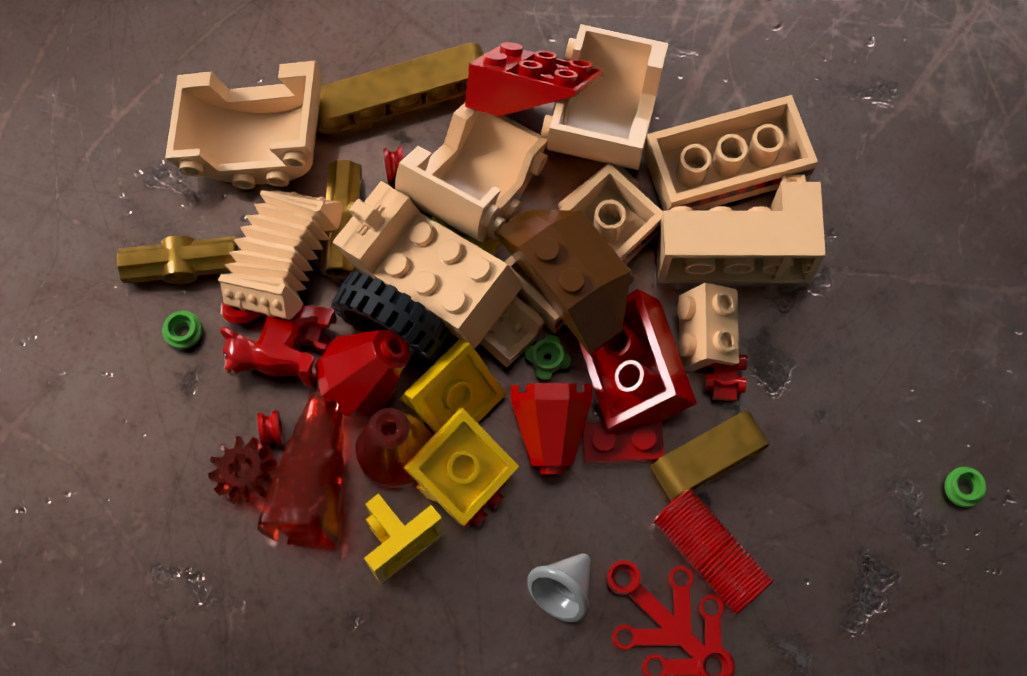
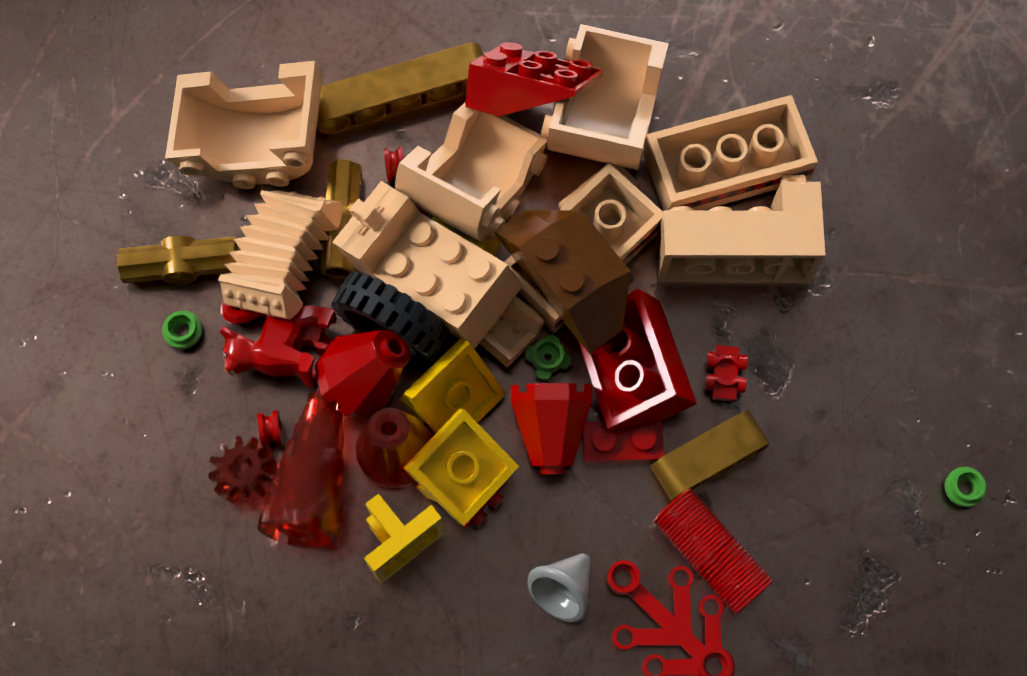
light nougat bracket [677,282,739,372] -> none

